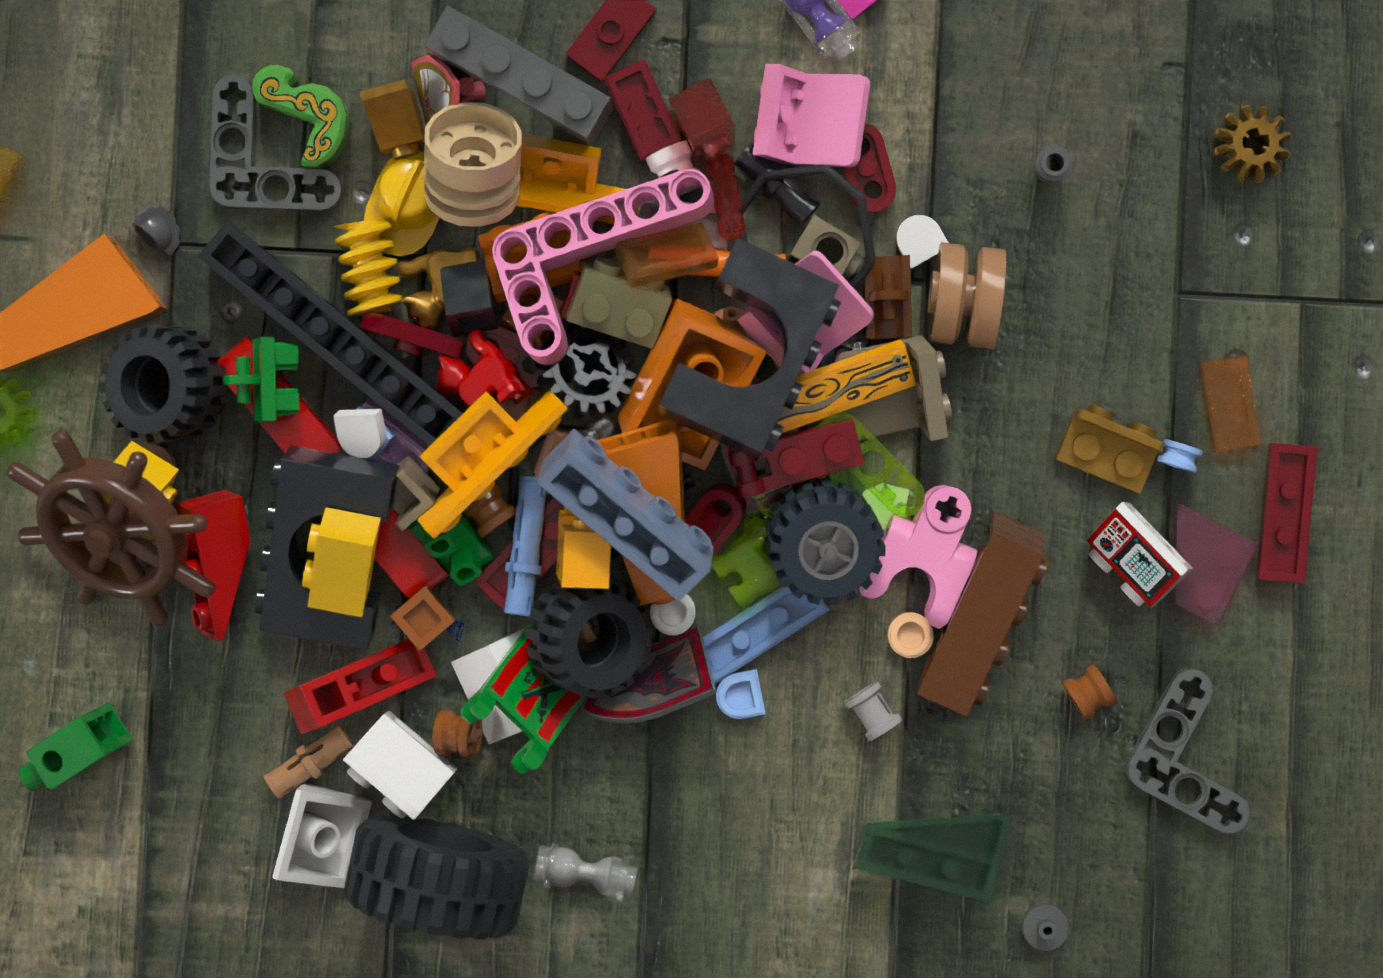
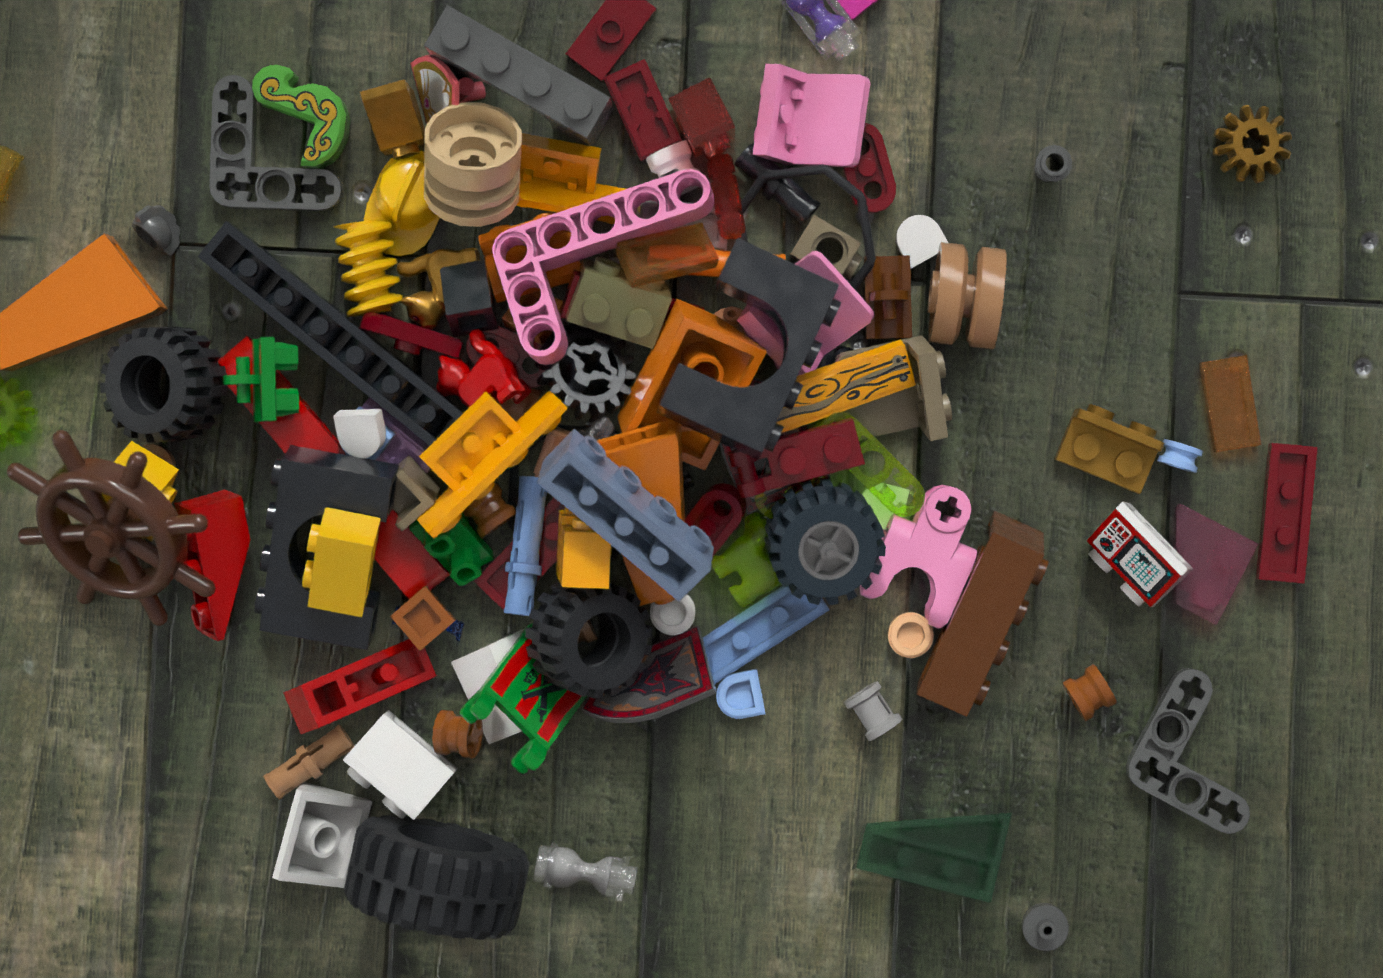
green torso [18,702,133,791] -> none

